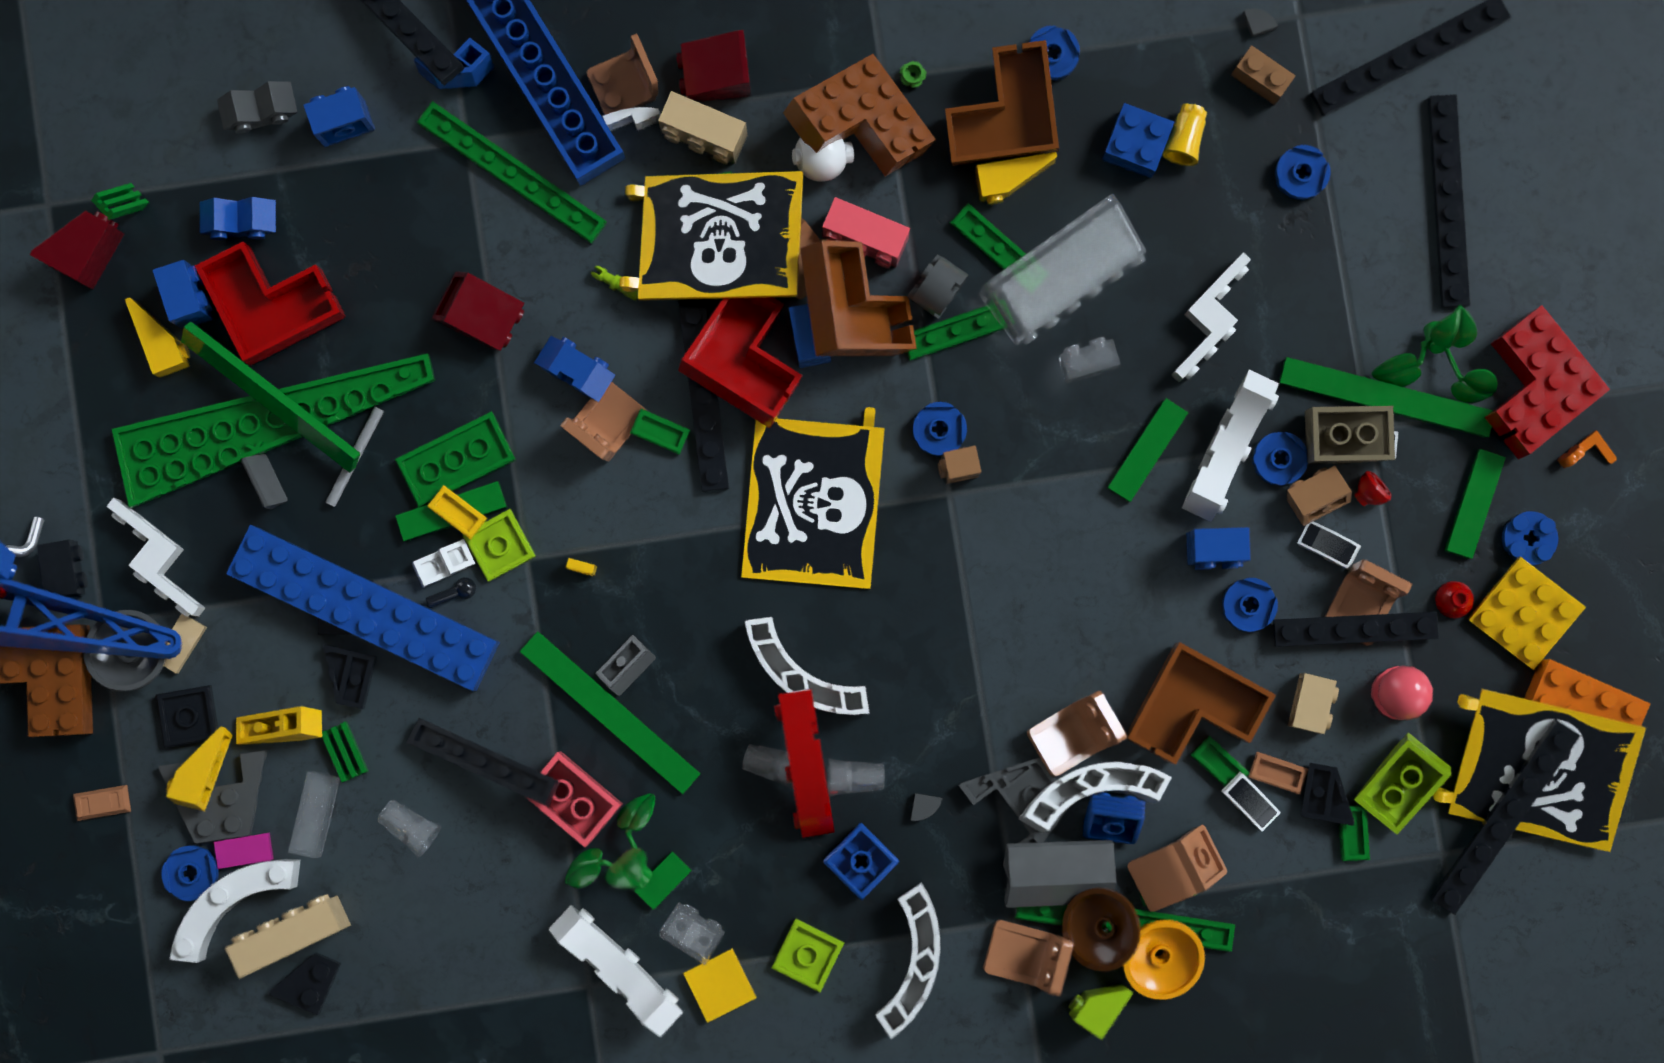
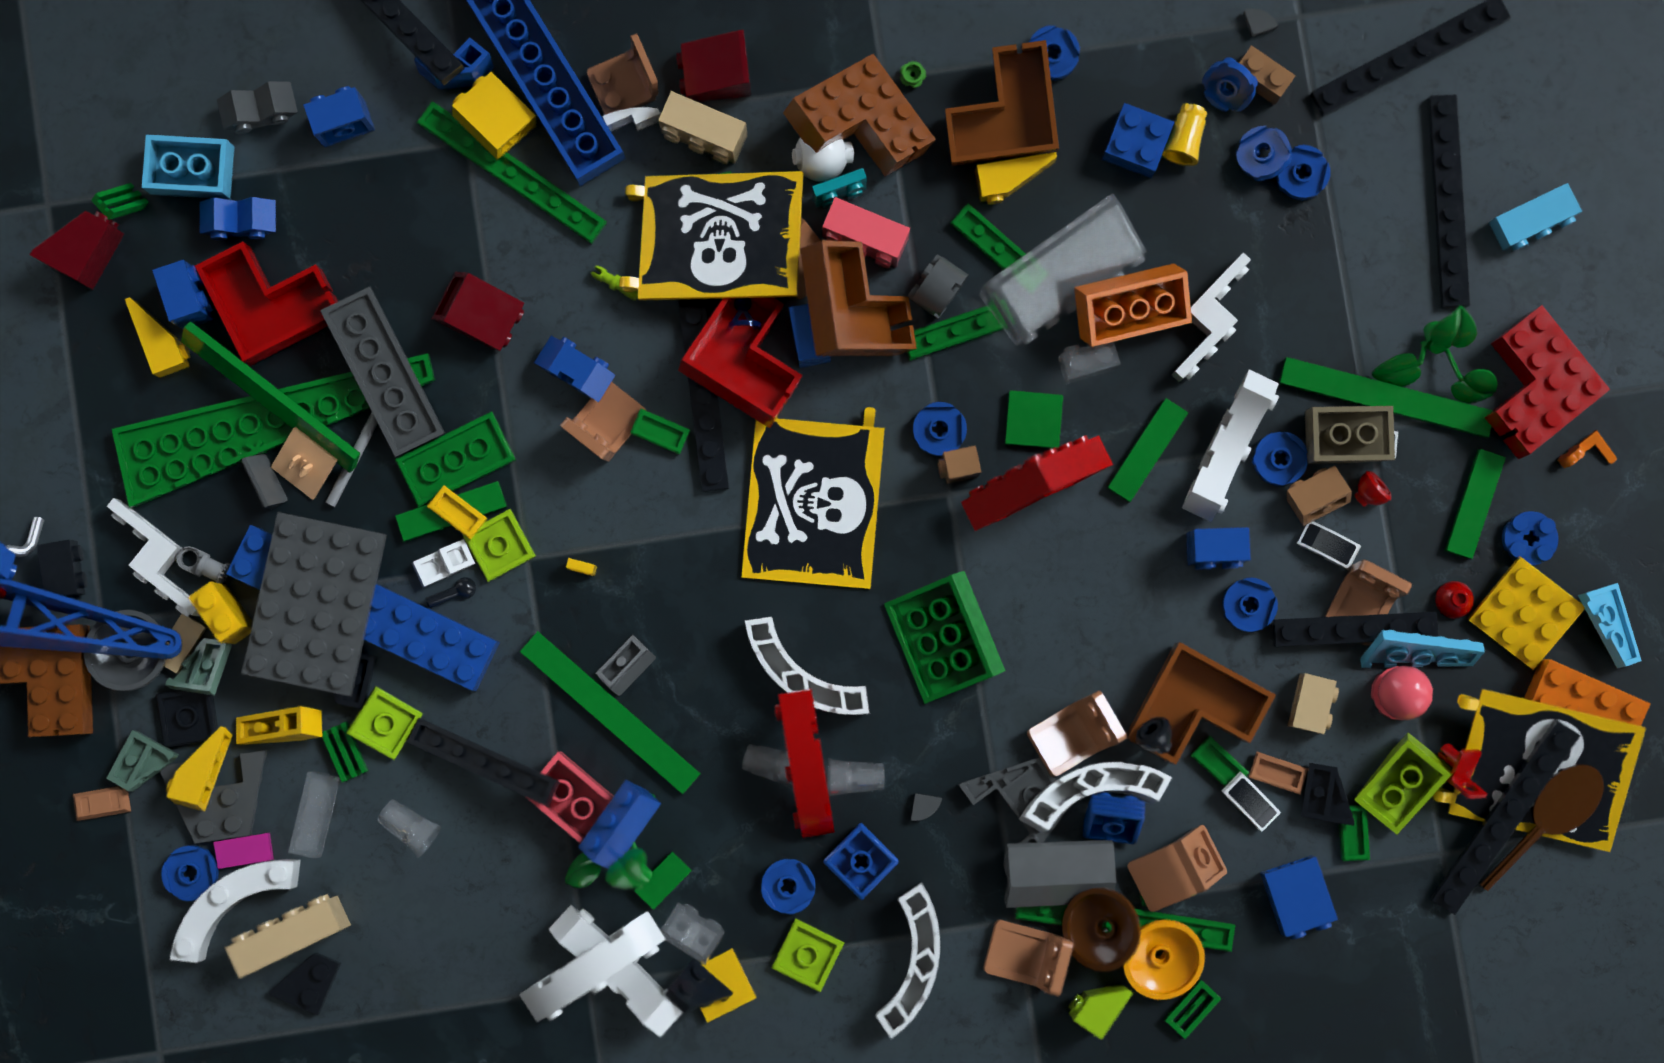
none -> sand green wing [106,730,179,792]
none -> medium azure brick [142,135,234,199]
none -> sand green wing [165,638,232,695]
none -> light grey connector [176,546,231,584]
none -> yellow brick [188,582,253,644]
none -> dark grey plate [242,512,387,696]
none -> light nougat piece [271,427,338,500]
none -> dark grey plate [320,286,445,457]
none -> lime tile [346,686,423,760]
none -> yellow brick [452,72,536,160]
none -> white brick [519,911,665,1022]
none -> blue brick [578,780,661,869]
none -> black wing [664,958,733,1013]
none -> clear blue piece [727,298,761,330]
none -> blue plate [761,859,816,914]
none -> teal plate [812,168,867,208]
none -> green slope [884,571,1005,704]
none -> red piece [961,435,1113,531]
none -> green tile [1005,390,1063,449]
none -> orange brick [1074,263,1192,347]
none -> black brick [1135,717,1172,754]
none -> green tile [1164,979,1222,1039]
none -> blue plate [1202,57,1258,112]
none -> blue plate [1236,126,1292,181]
none -> blue brick [1260,855,1338,940]
none -> medium azure wing [1360,630,1485,668]
none -> red bracket [1438,743,1487,799]
none -> reddish brown piece [1480,764,1604,891]
none -> medium azure brick [1489,183,1582,251]
none -> medium azure wing [1578,583,1642,668]

